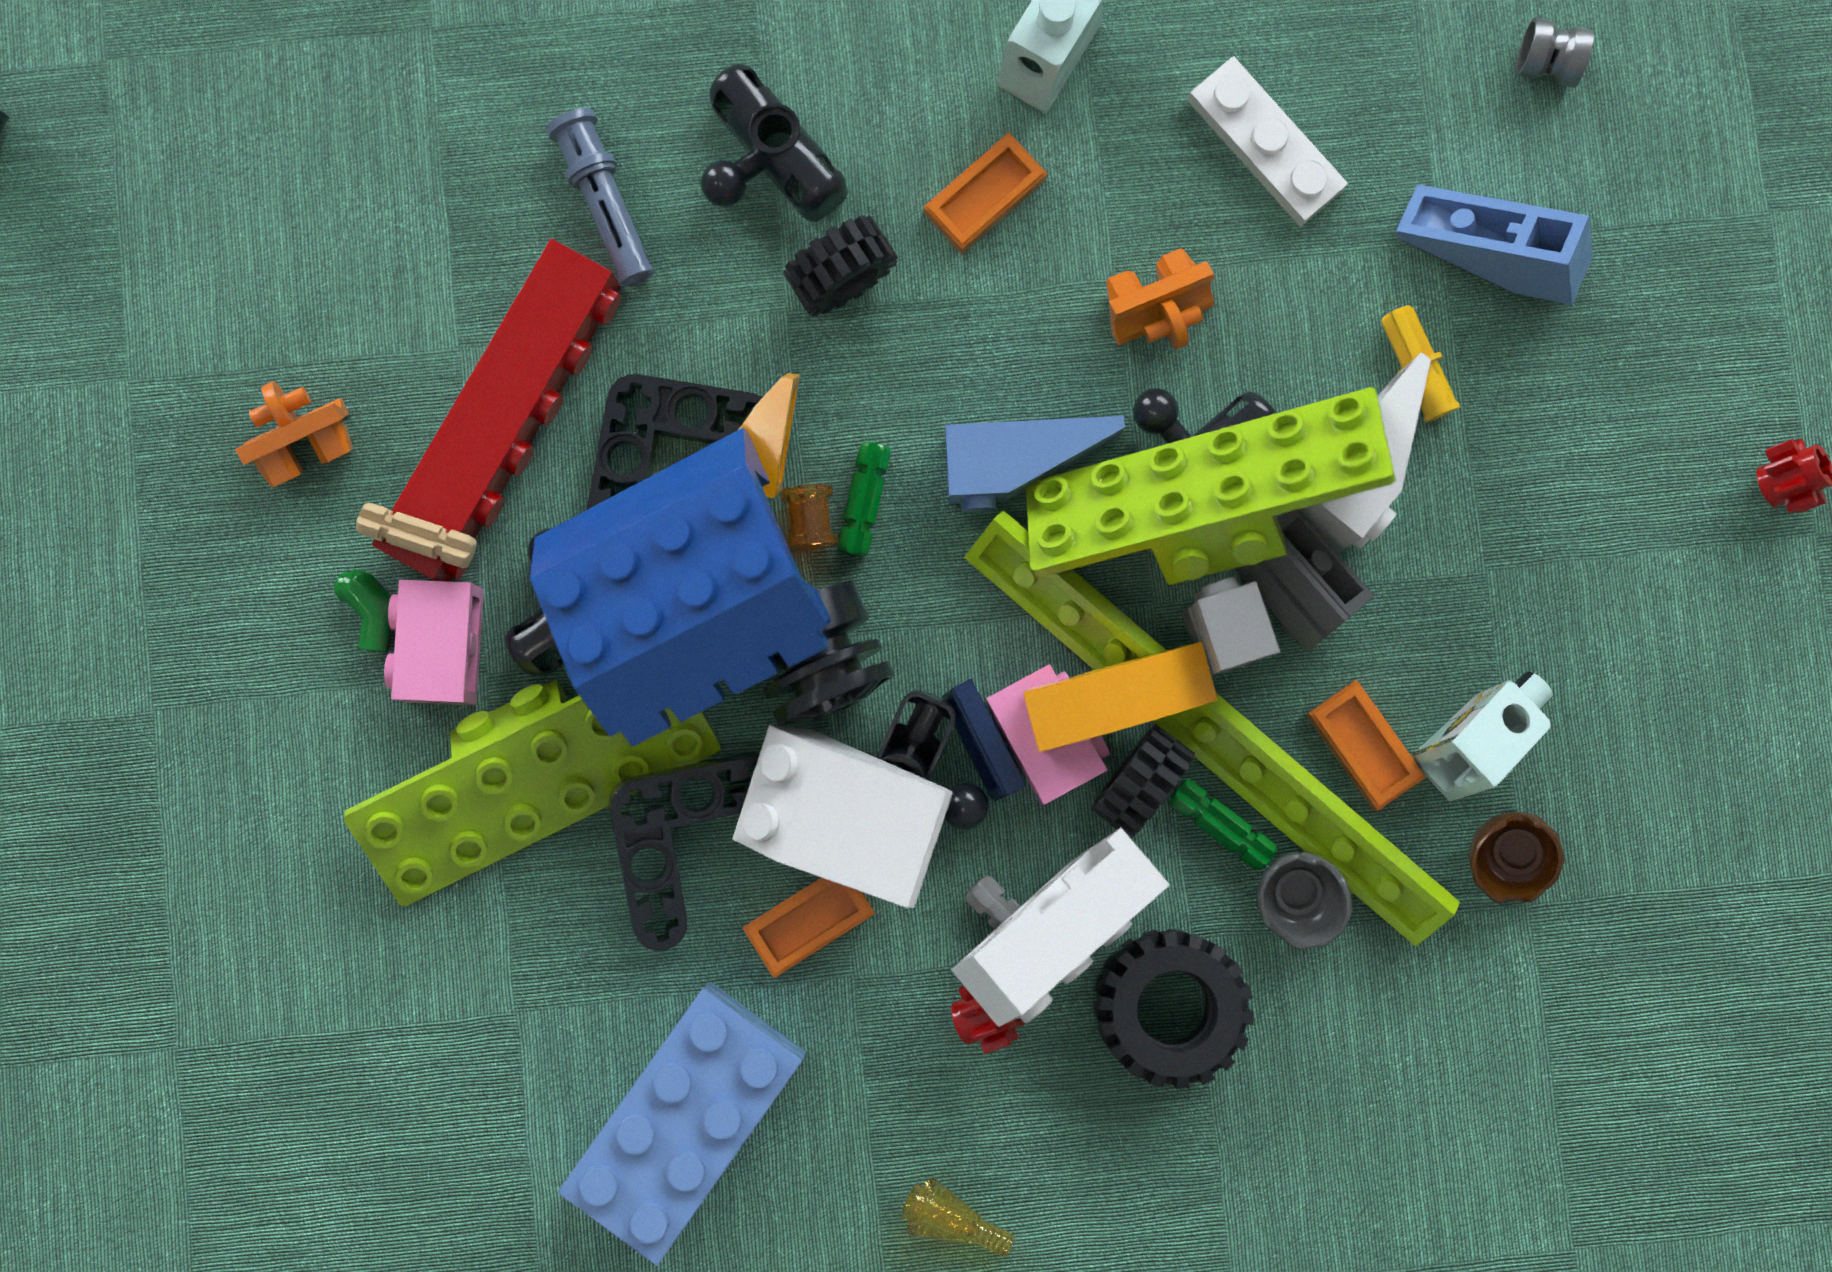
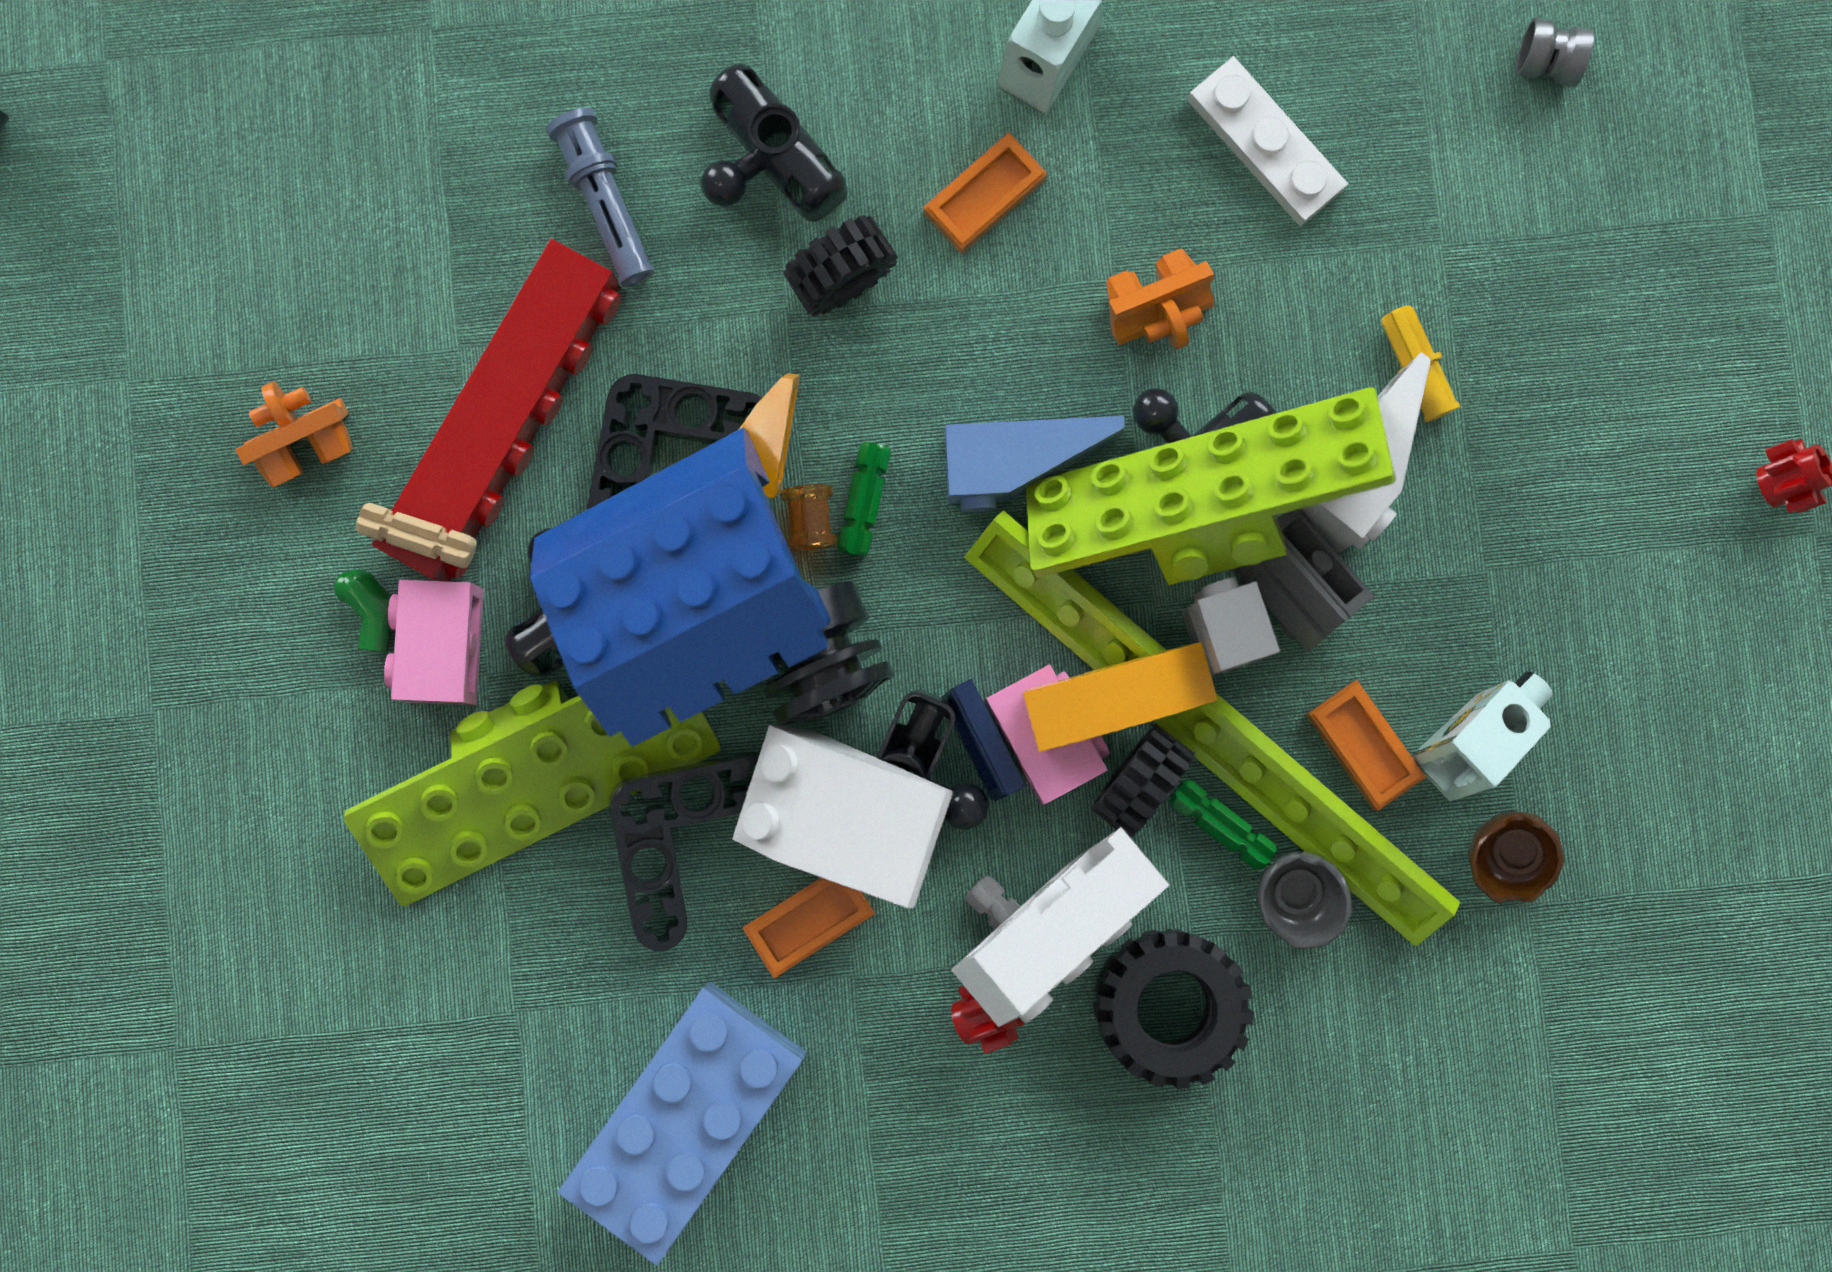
clear yellow cone [902,1177,1014,1257] -> none
medium blue slope [1396,184,1593,305] -> none

